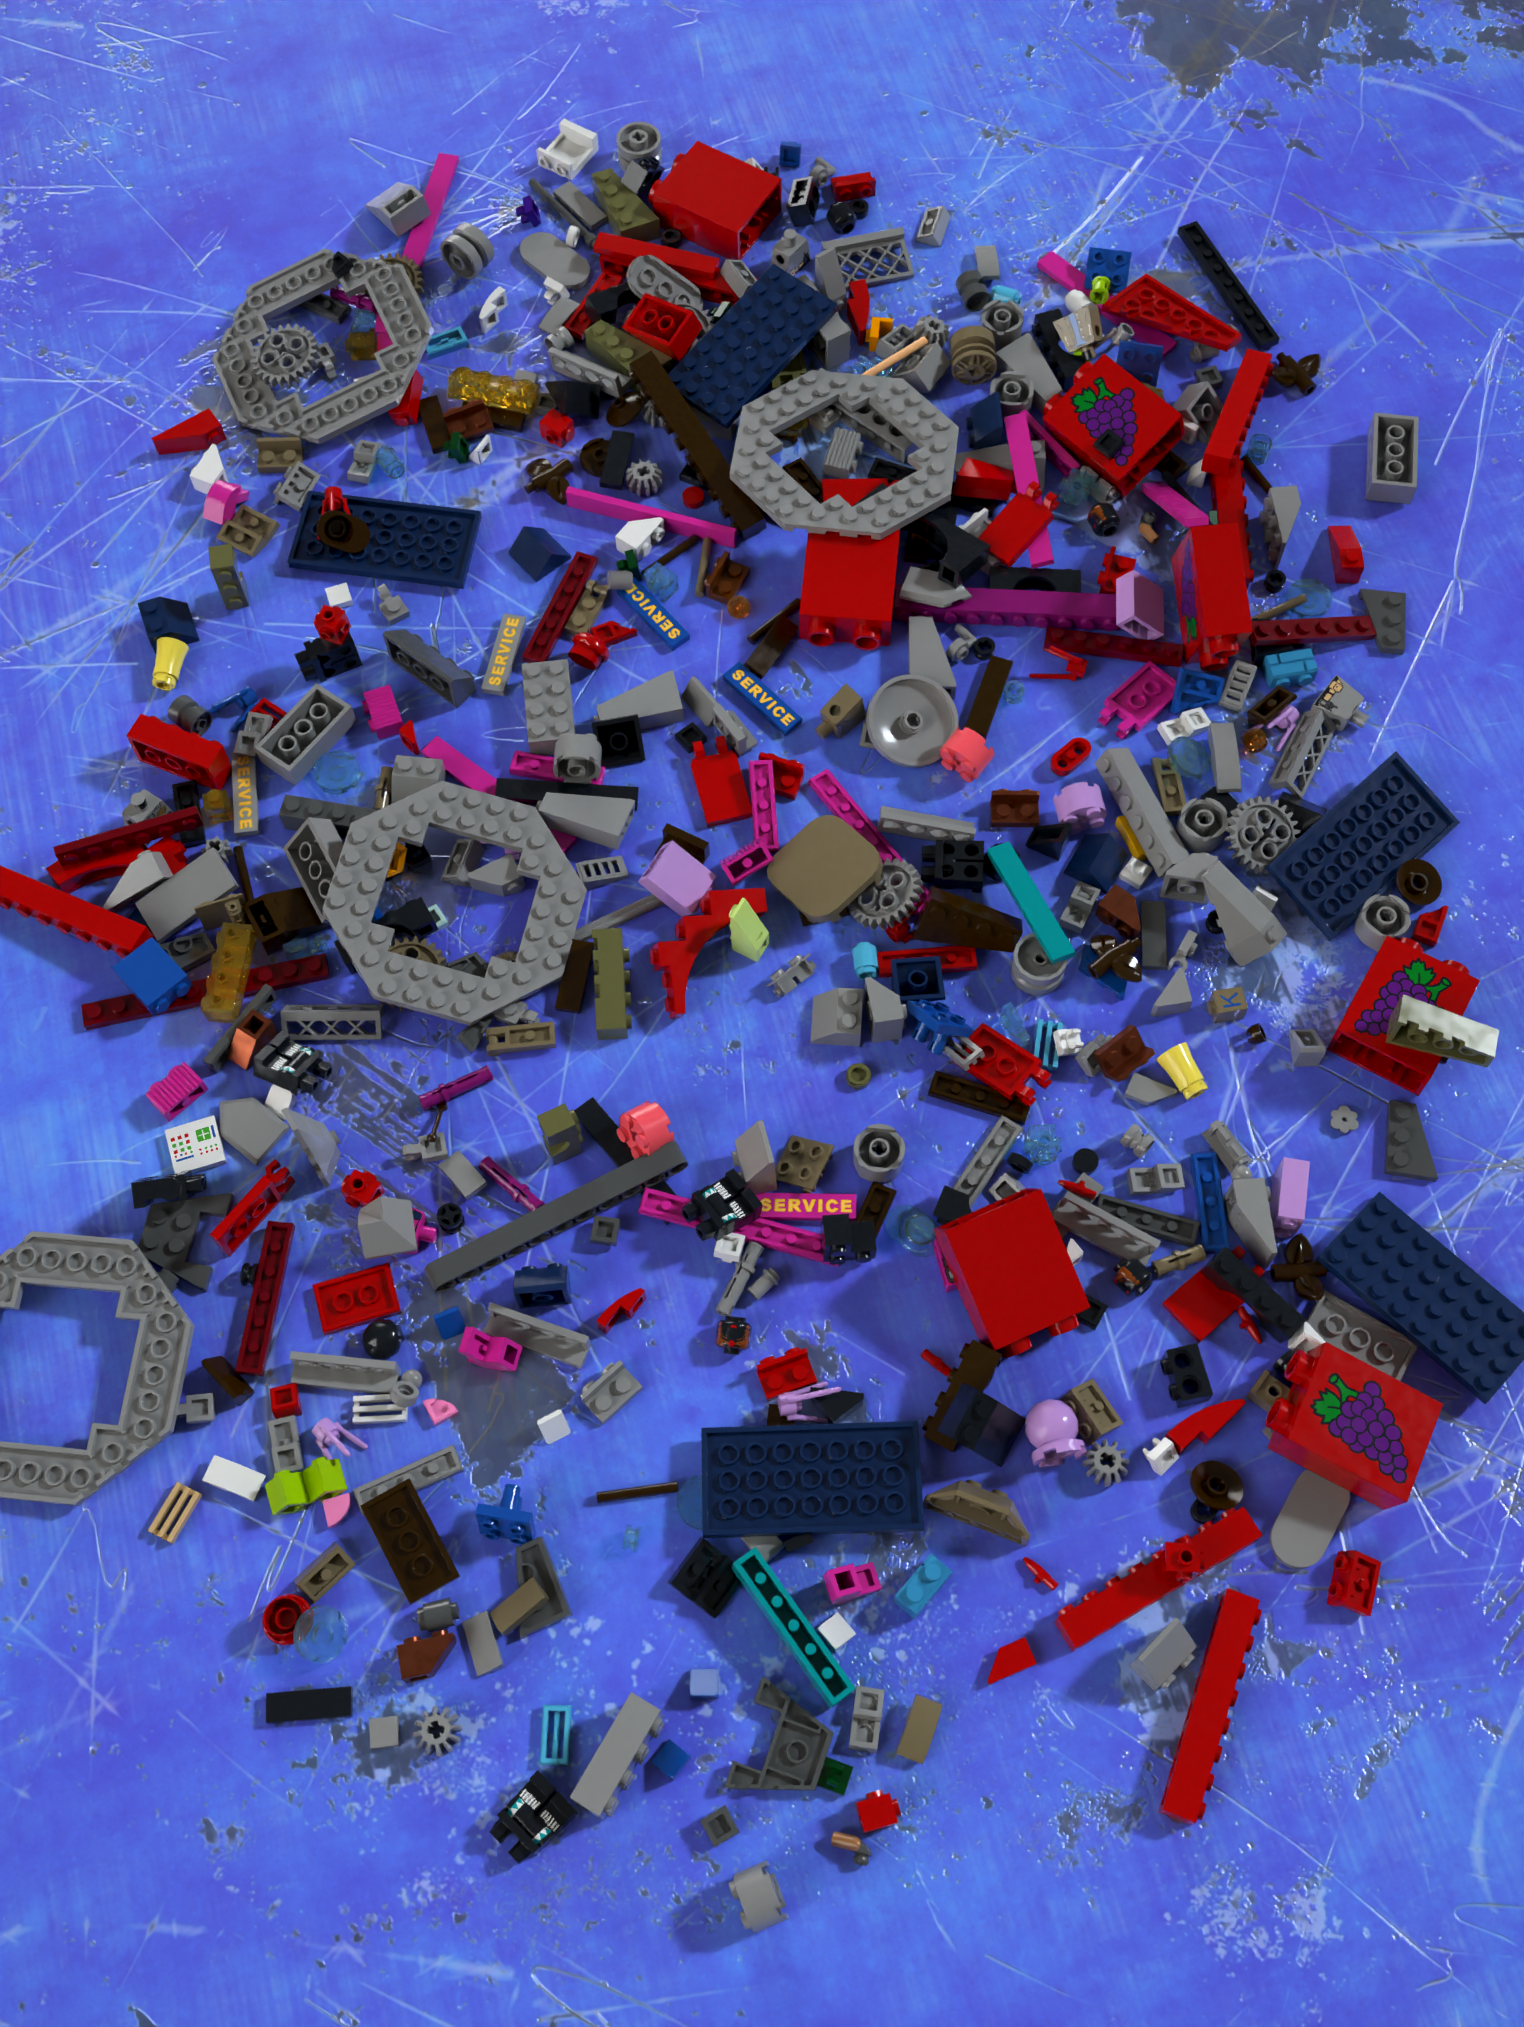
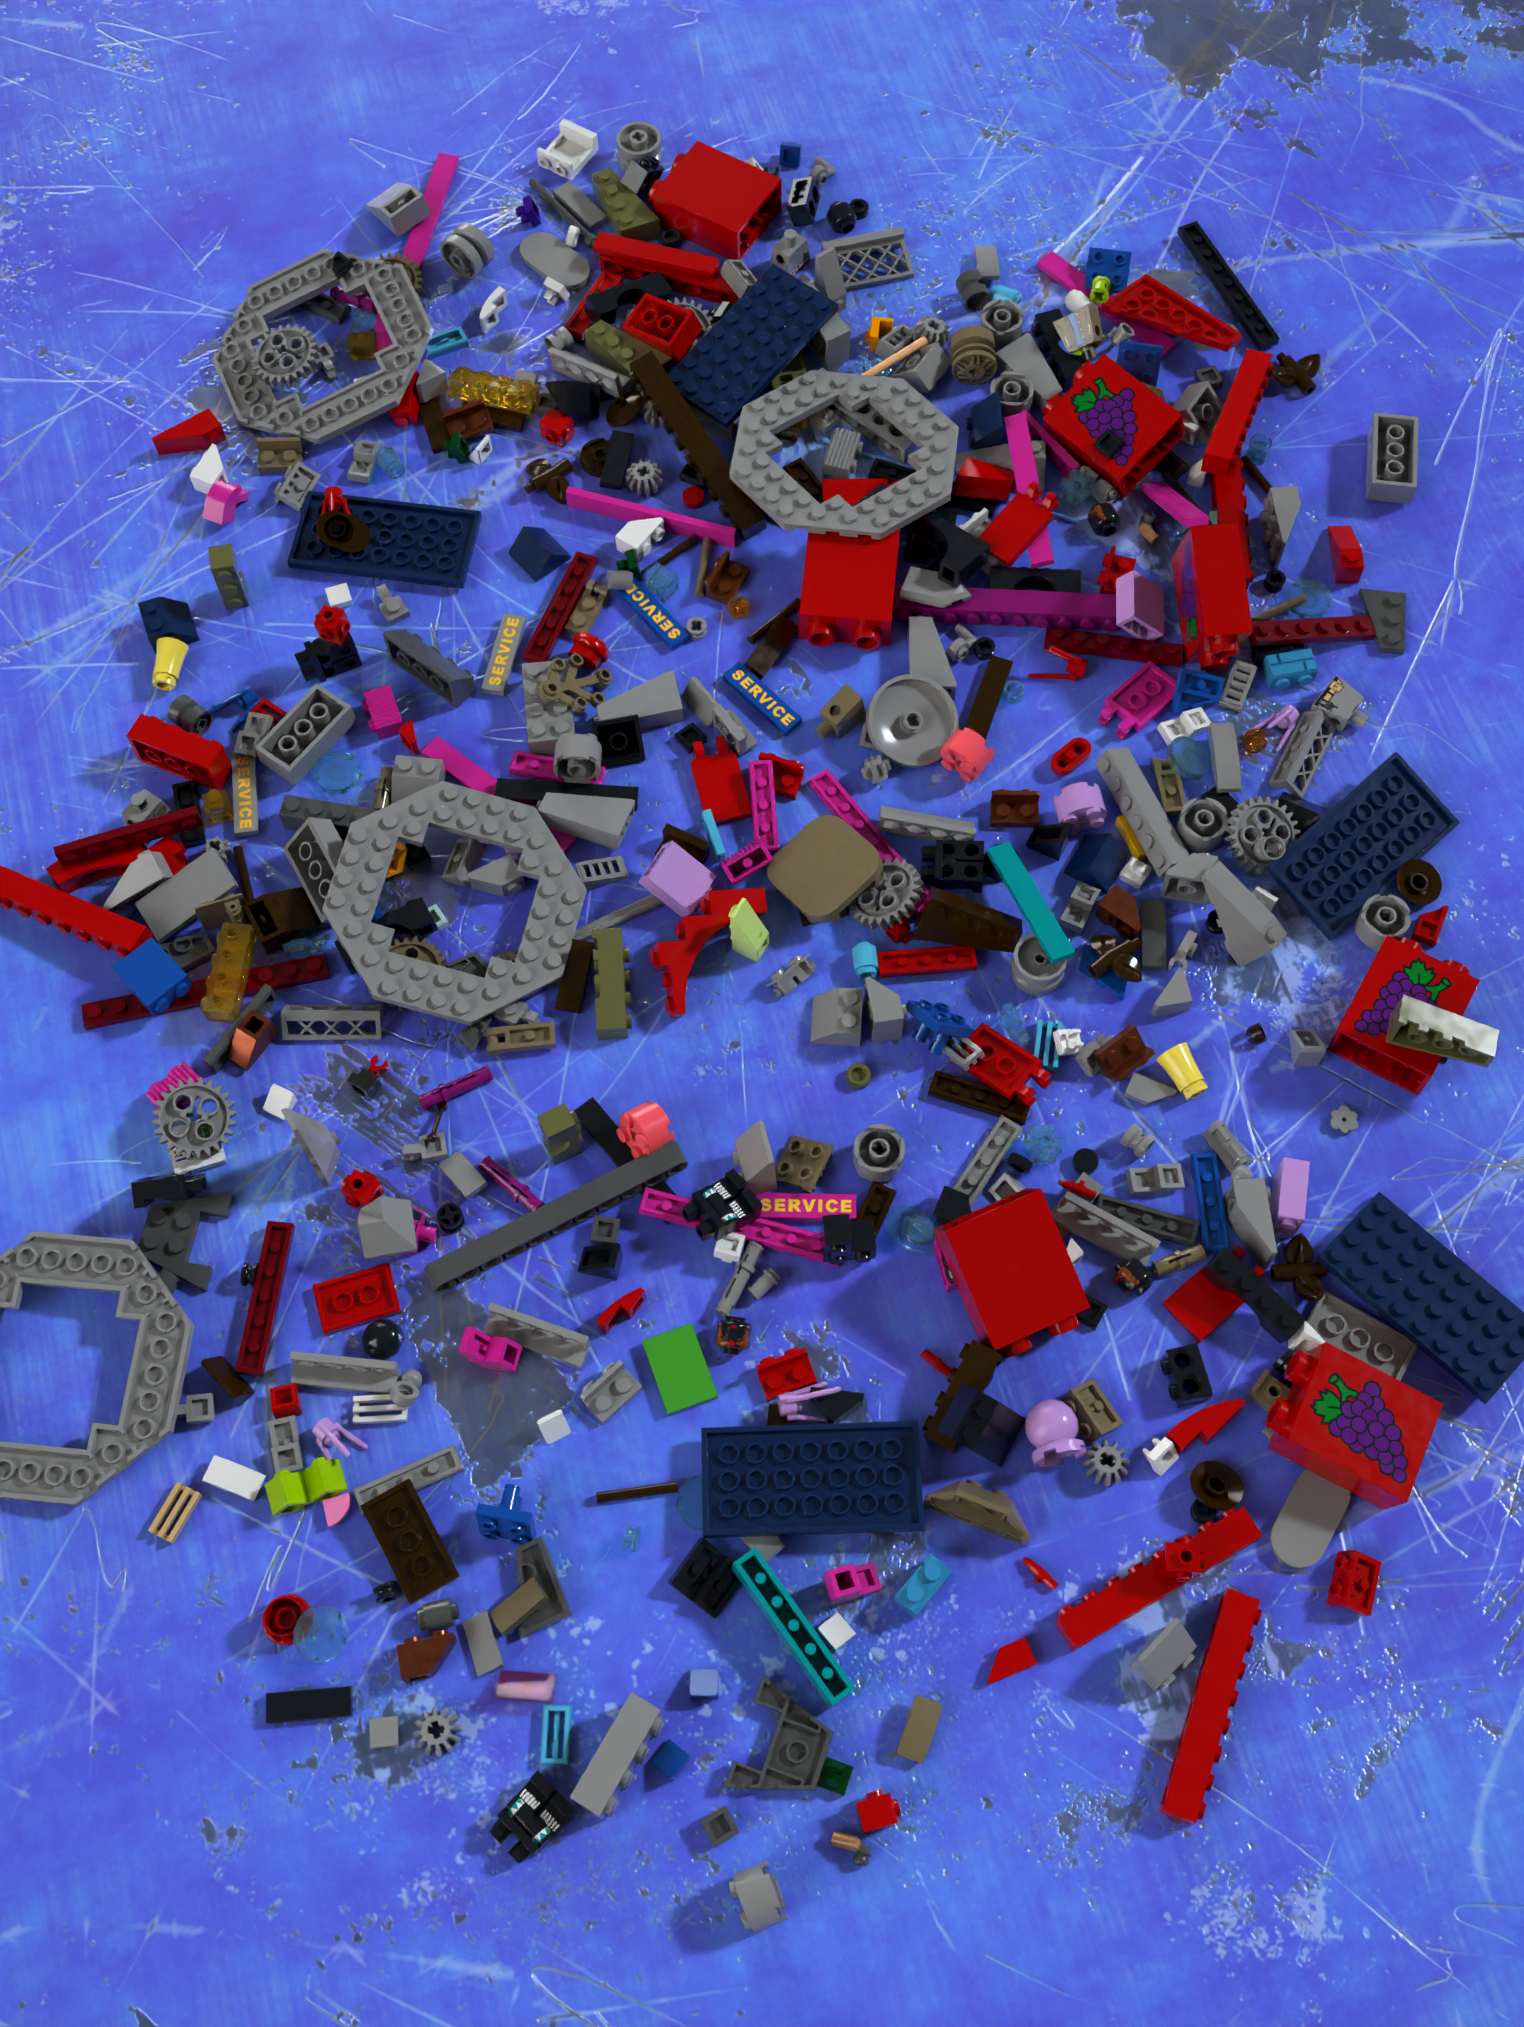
red tile [210,1159,296,1257] -> none
dark tan slope [216,504,280,558] -> none
light grey tile [219,1097,291,1166] -> none
black hips [253,1031,332,1095] -> none
dark tan slope [293,1541,356,1604] -> none
bright pink tile [422,1398,459,1427] -> none
blue slope [433,1306,466,1340] -> none
dark blue slope [513,1263,571,1309] -> none
light grey slope [538,296,580,335] -> none
red tile [590,621,638,647] -> none
light grey tile [626,255,703,310] -> none
black tile [783,1533,813,1553] -> none
red bracket [830,172,876,202] -> none
red slope [846,279,870,346] -> none
light grey slope [848,1686,884,1753] -> none
dark blue slope [890,956,946,1003] -> none
light grey slope [916,206,950,246] -> none
light grey pin [1190,345,1219,363] -> none
dark tan brick [1207,986,1248,1023] -> none
red helmet [1236,1306,1262,1344] -> none
dark brown slope [1247,685,1297,725] -> none
dark grey wing [1384,1100,1438,1182] -> none
none -> light grey gear [152,1077,237,1160]
none -> pearl dark grey piece [347,1055,389,1101]
none -> black bush [373,1581,401,1604]
none -> light grey slope [416,359,449,403]
none -> slope [495,1670,557,1704]
none -> dark tan plant [538,653,612,713]
none -> black slope [578,1243,623,1280]
none -> bright green tile [642,1323,718,1416]
none -> light grey bush [686,617,707,640]
none -> medium azure tile [701,809,726,861]
none -> light grey gear [860,755,892,784]
none -> light grey wheel [1254,835,1286,861]

